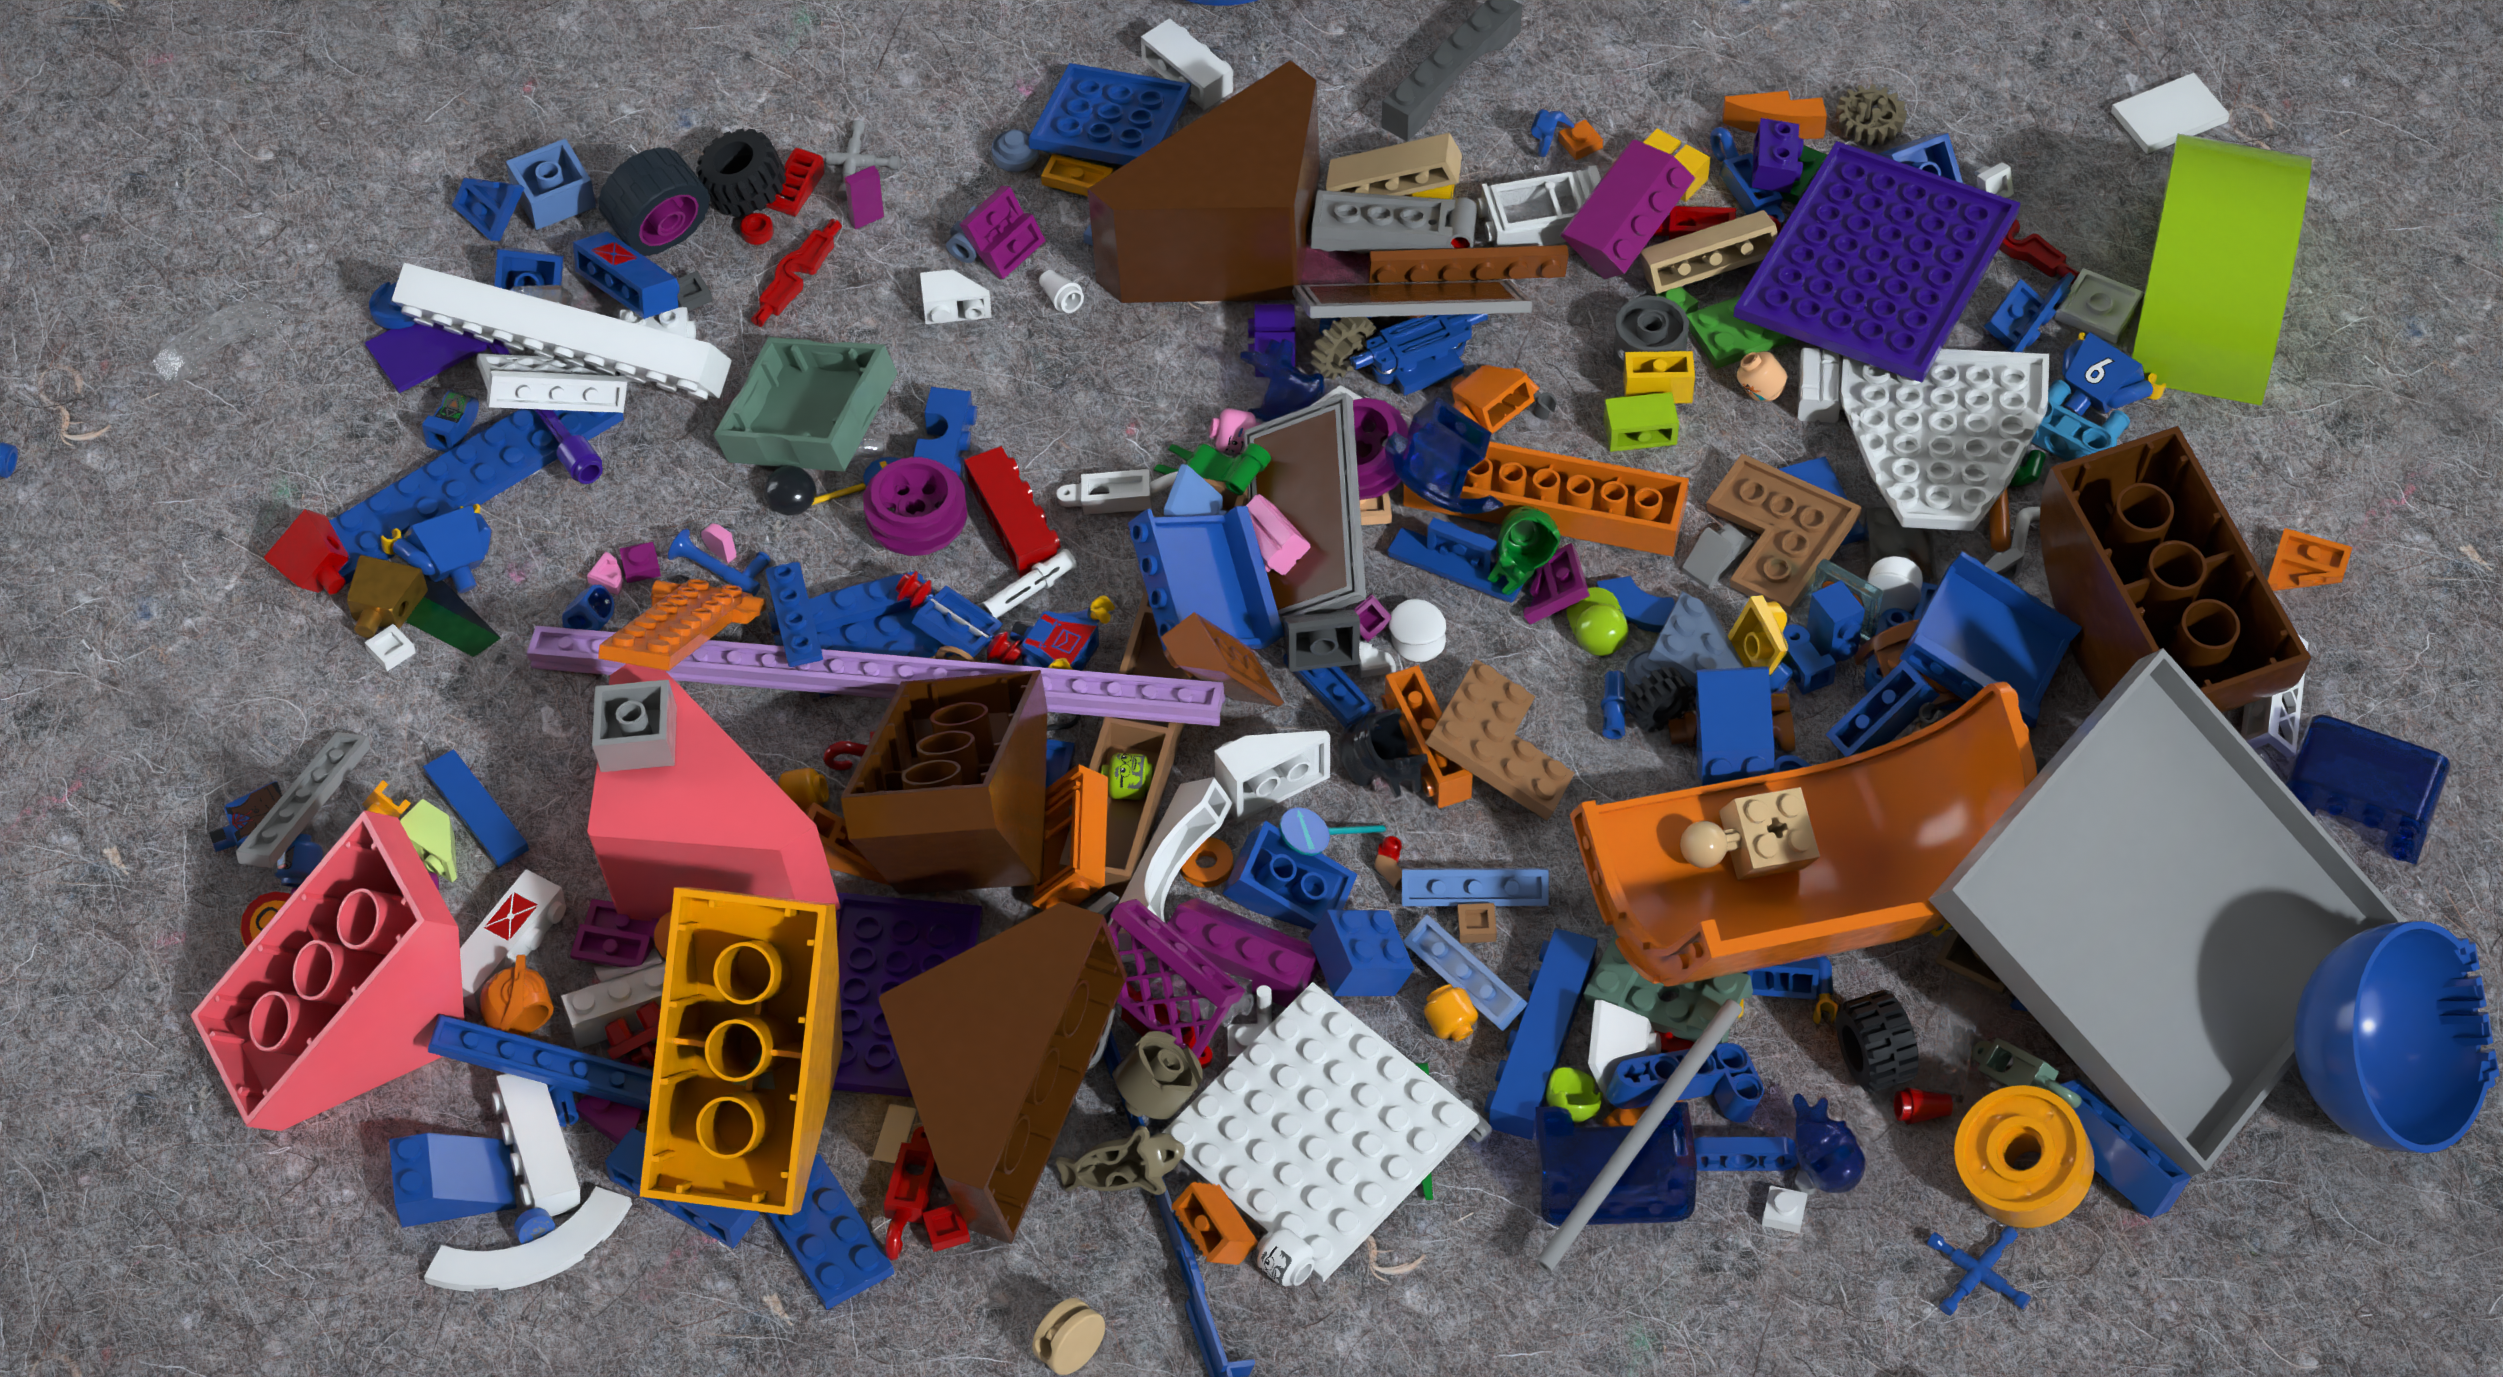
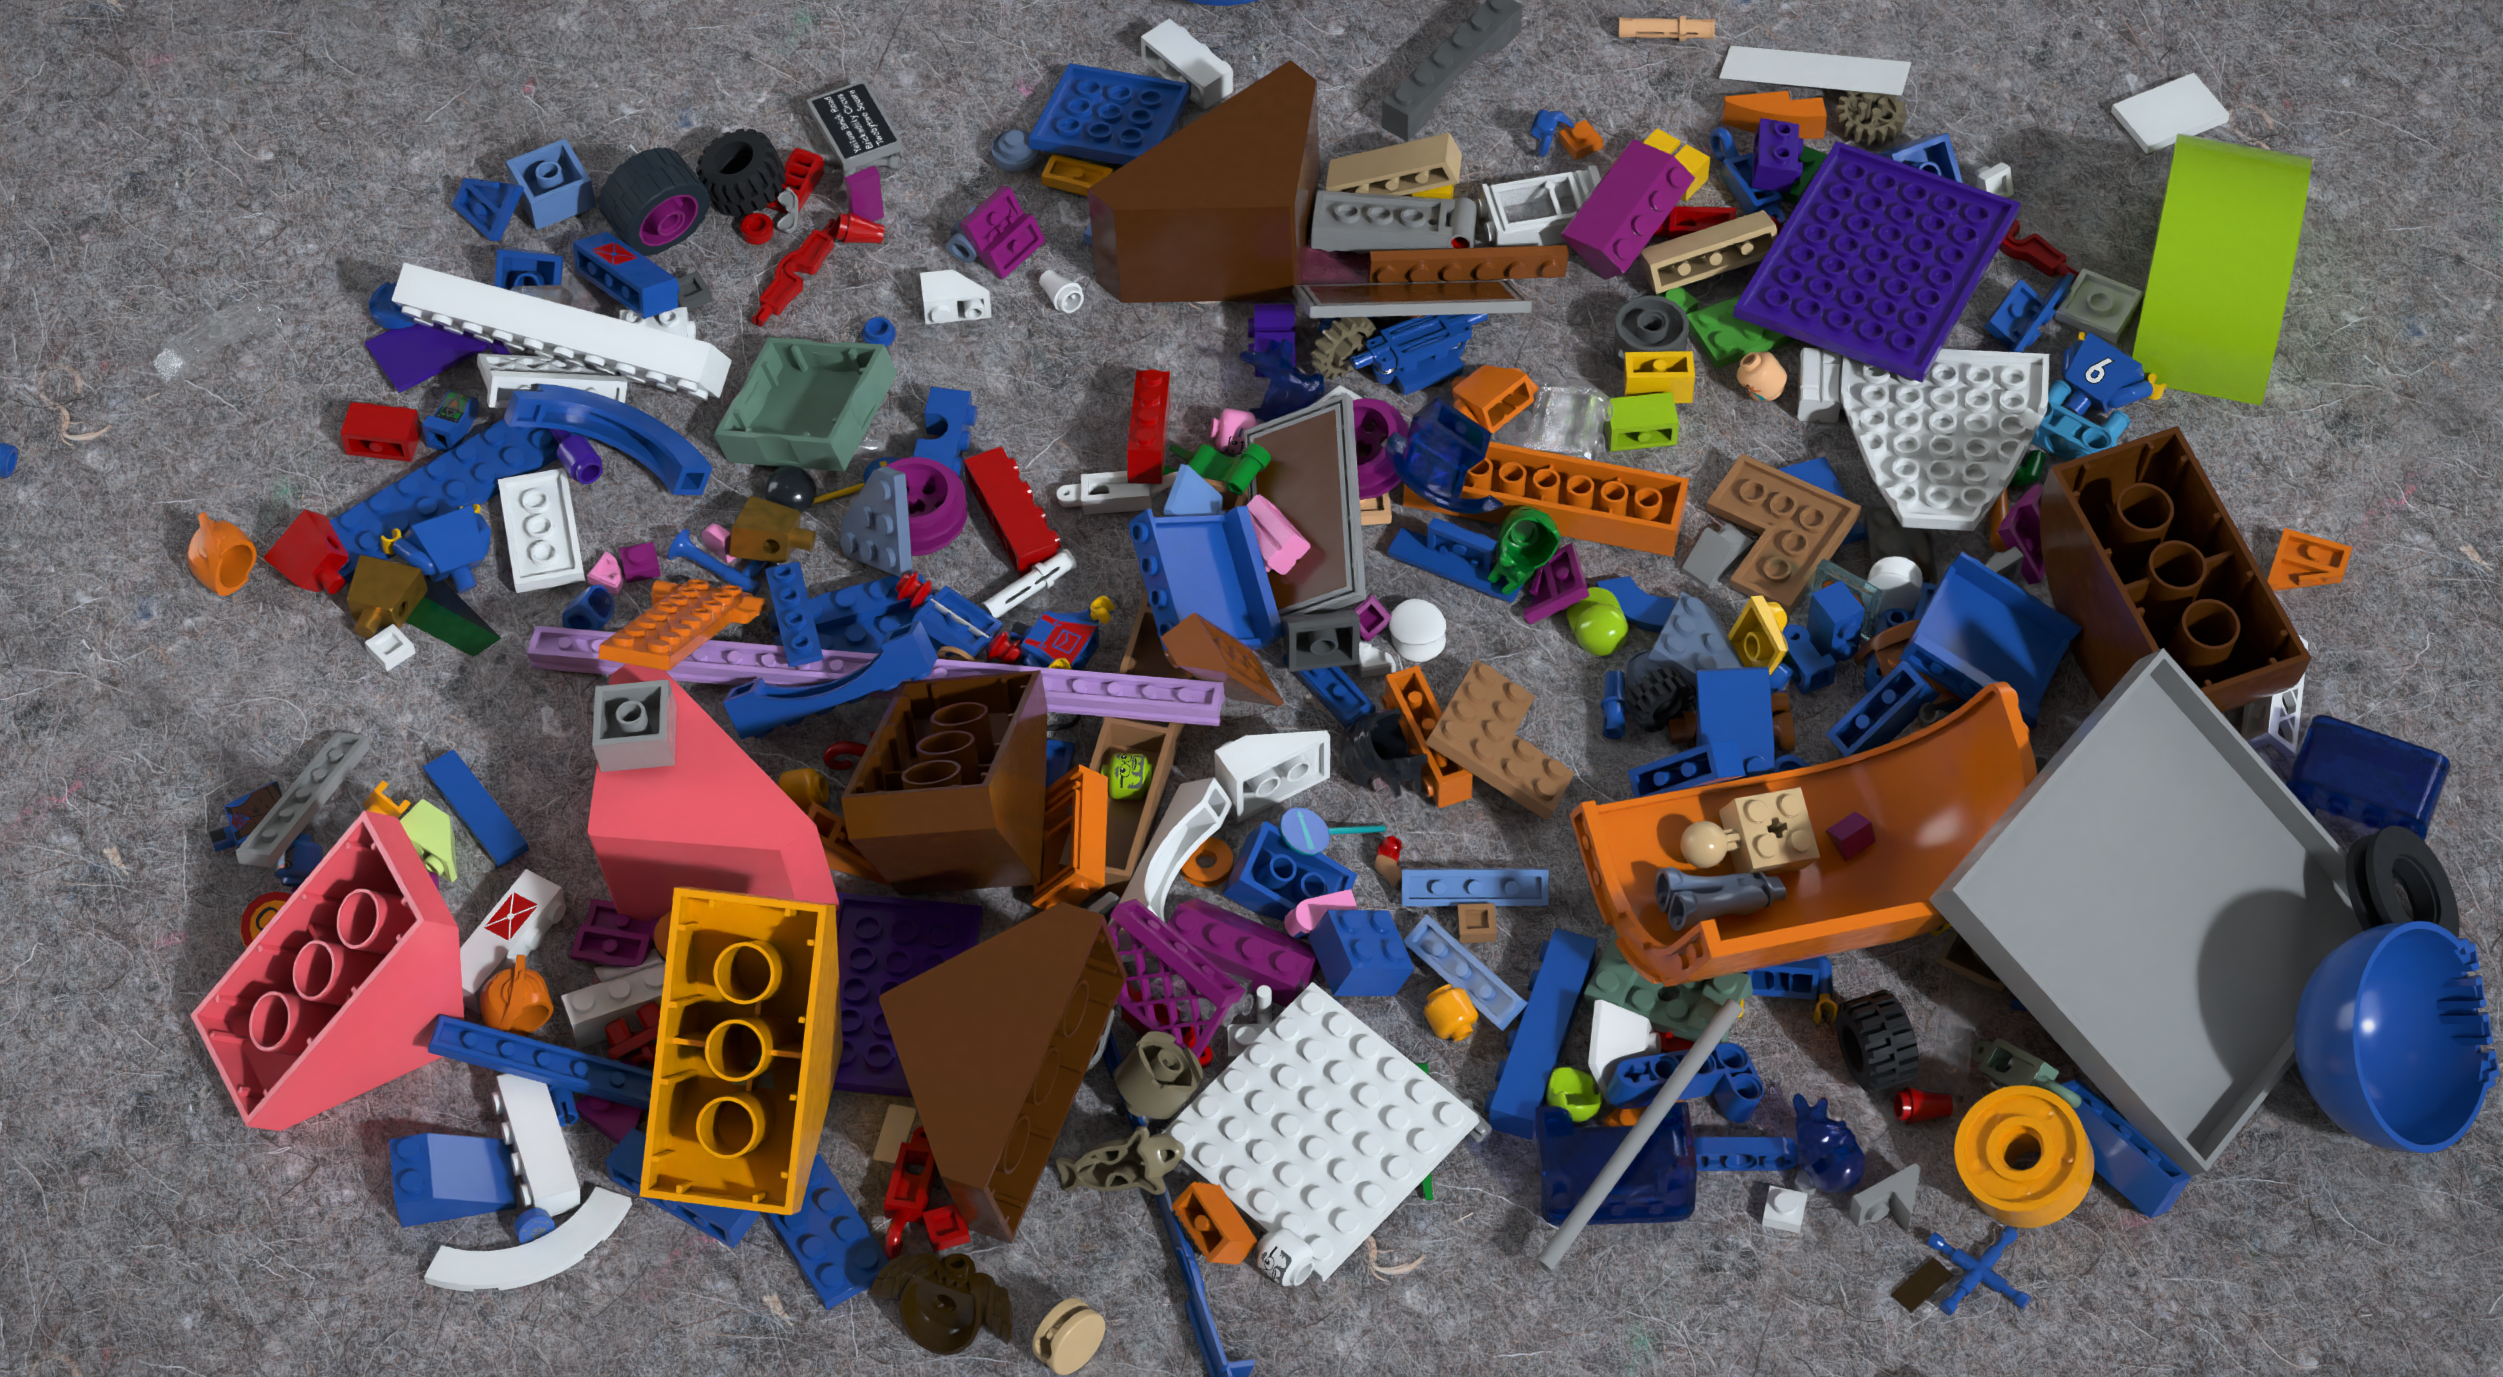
none -> orange helmet [187,512,257,596]
none -> red brick [340,402,422,462]
none -> white plate [498,468,585,593]
none -> blue arch [504,384,713,495]
none -> blue arch [723,620,938,740]
none -> pearl gold torso [729,496,816,563]
none -> light grey piece [777,188,798,235]
none -> black tile [806,80,904,171]
none -> red cone [834,211,885,244]
none -> sand blue plate [840,467,913,577]
none -> blue plate [862,317,896,347]
none -> dark brown piece [871,1253,1013,1355]
none -> red brick [1127,369,1171,484]
none -> bright pink leg [1284,889,1358,939]
none -> clear plate [1524,384,1613,461]
none -> light nougat pin [1619,16,1715,41]
none -> blue brick [1628,740,1746,798]
none -> sand blue piece [1655,867,1786,931]
none -> white sticker [1719,46,1912,95]
none -> magenta slope [1825,811,1876,861]
none -> light grey slope [1849,1163,1921,1232]
none -> dark brown window [1891,1257,1953,1313]
none -> magenta slope [1997,484,2045,585]
none -> black tyre [2345,825,2460,938]

